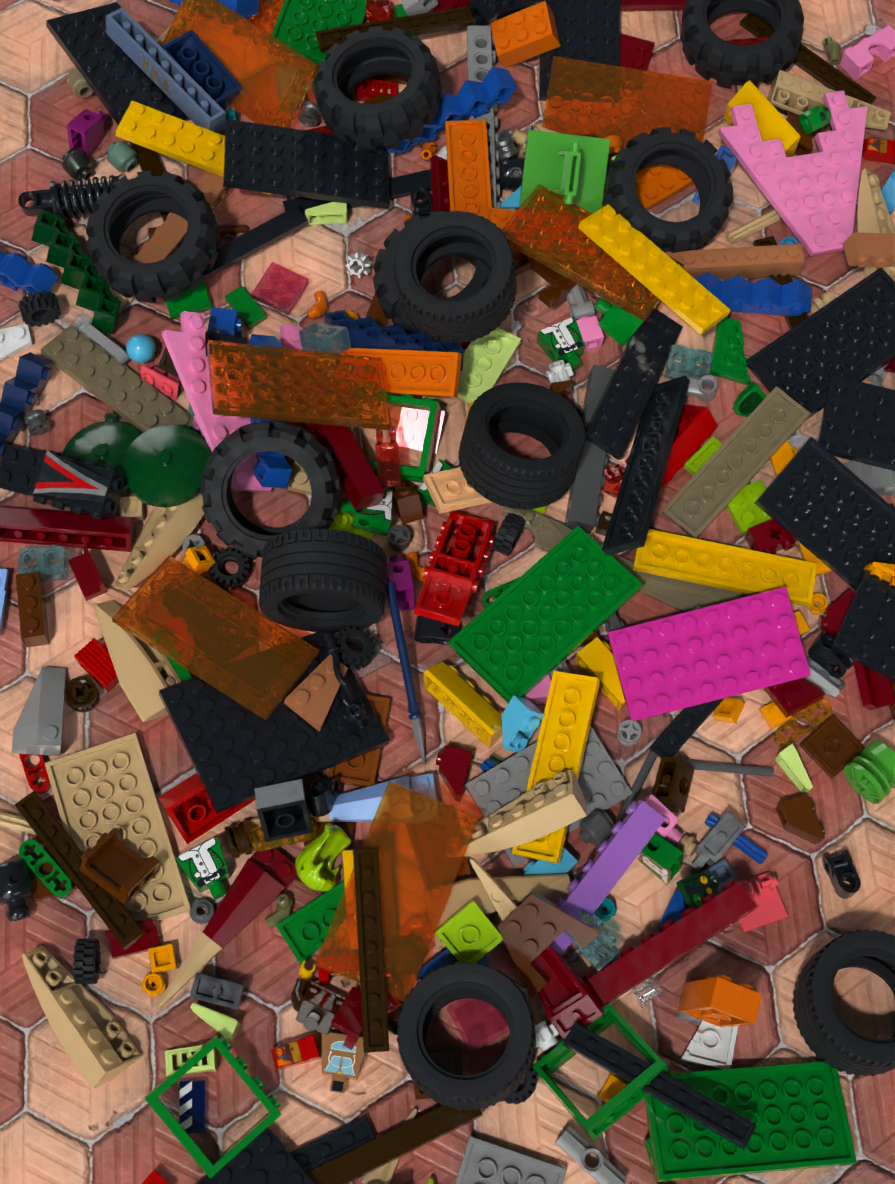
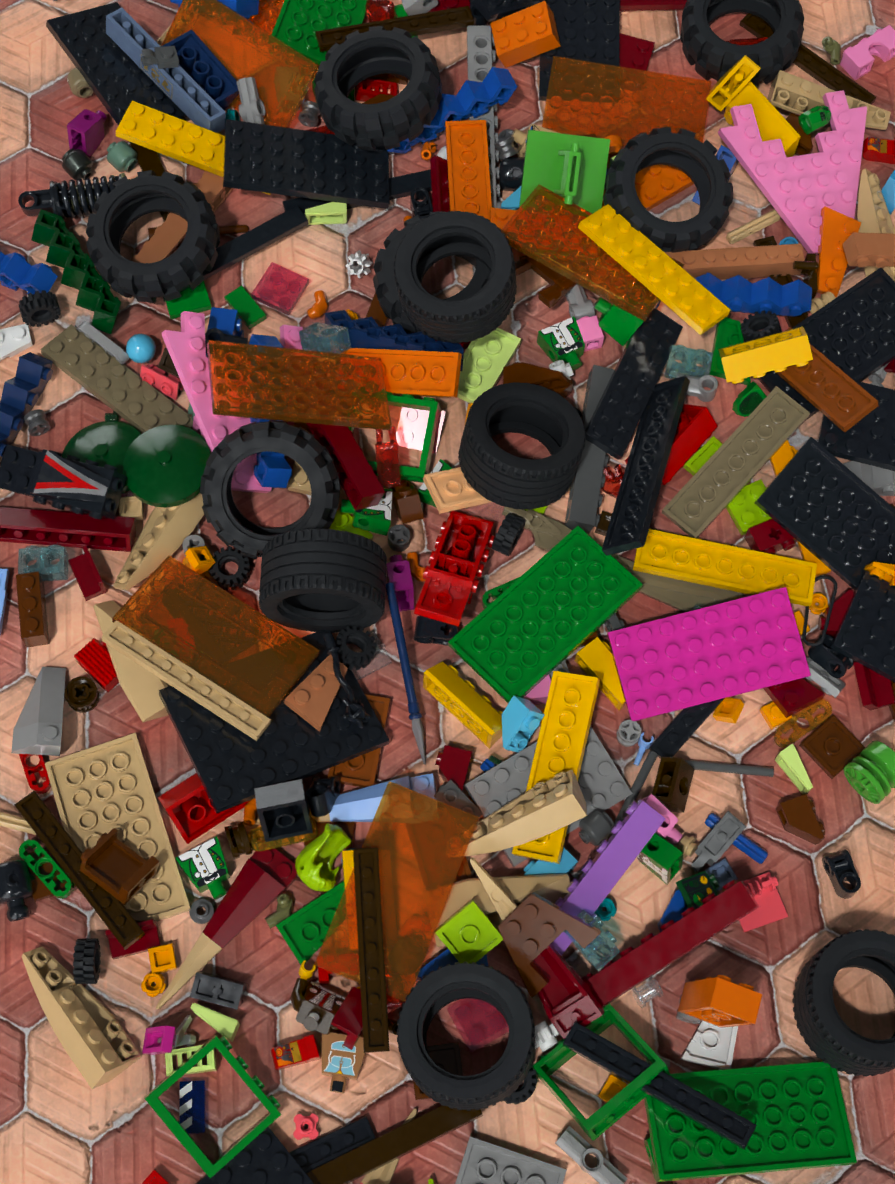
none -> tan plate [102,620,271,741]
none -> dark grey plate [141,46,179,69]
none -> dark pink piece [142,1015,196,1055]
none -> light grey piece [237,77,266,125]
none -> orange arm [243,798,257,826]
none -> coral plate [293,1114,319,1140]
none -> dark grey hinge [434,779,482,830]
none -> reddish brown slope [503,362,571,390]
none -> light blue hand [633,732,654,766]
none -> yellow slope [706,55,761,112]
none -> yellow slope [719,327,813,384]
none -> black tyre [741,310,782,342]
none -> dark orange plate [773,327,879,432]
none -> dark brown plate [793,253,819,299]
none -> black piece [802,575,838,646]
none -> orange wing [817,206,861,297]

